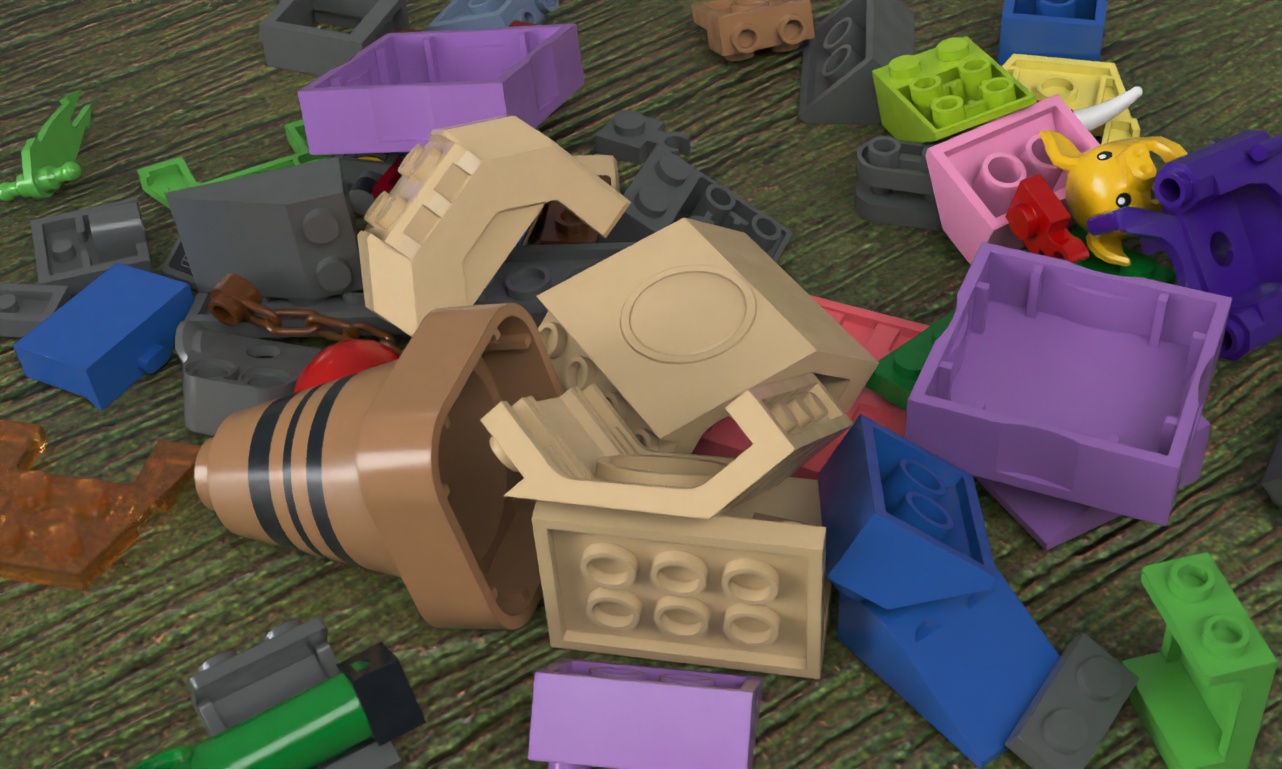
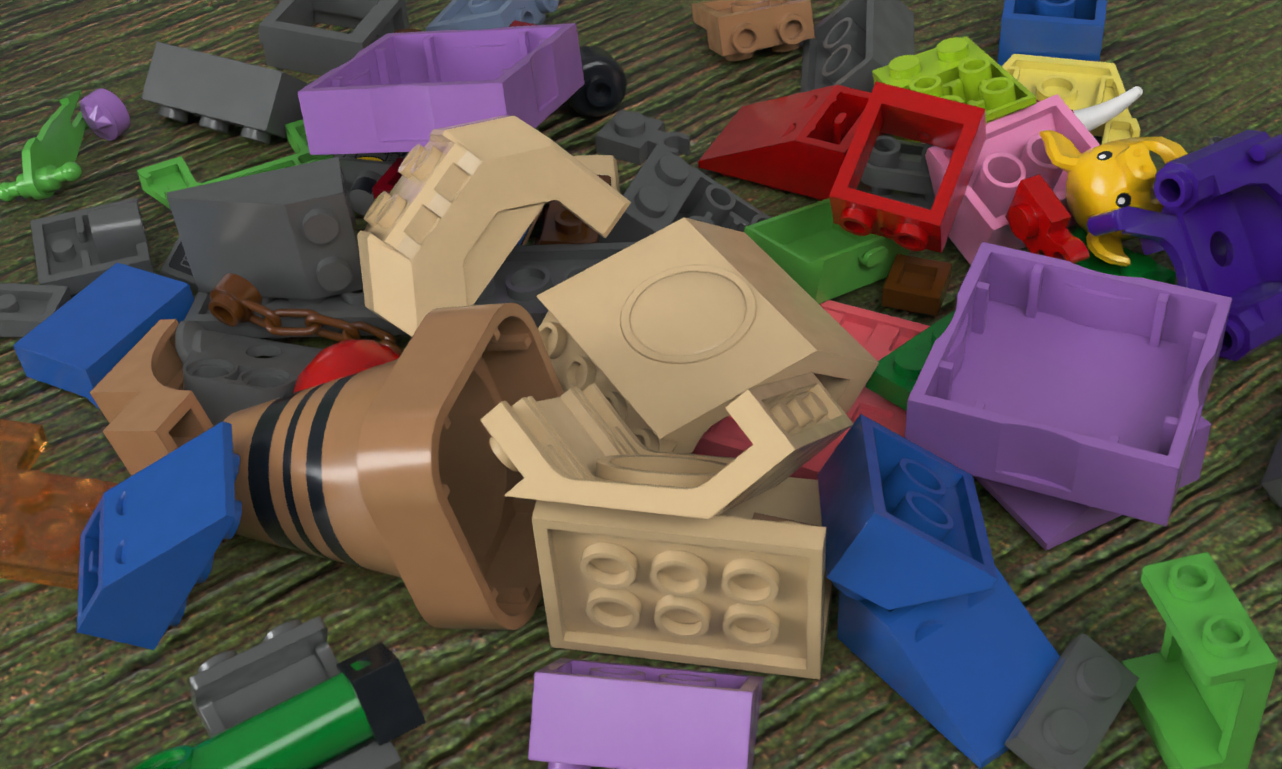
none -> blue slope [77,421,242,650]
none -> medium lavender tile [80,88,130,141]
none -> medium nougat arch [89,319,214,476]
none -> dark grey slope [141,42,308,145]
none -> black head [566,46,627,117]
none -> red slope [698,84,883,201]
none -> bright green container [744,198,910,304]
none -> red window [829,81,986,253]
none -> reddish brown plate [882,254,952,316]

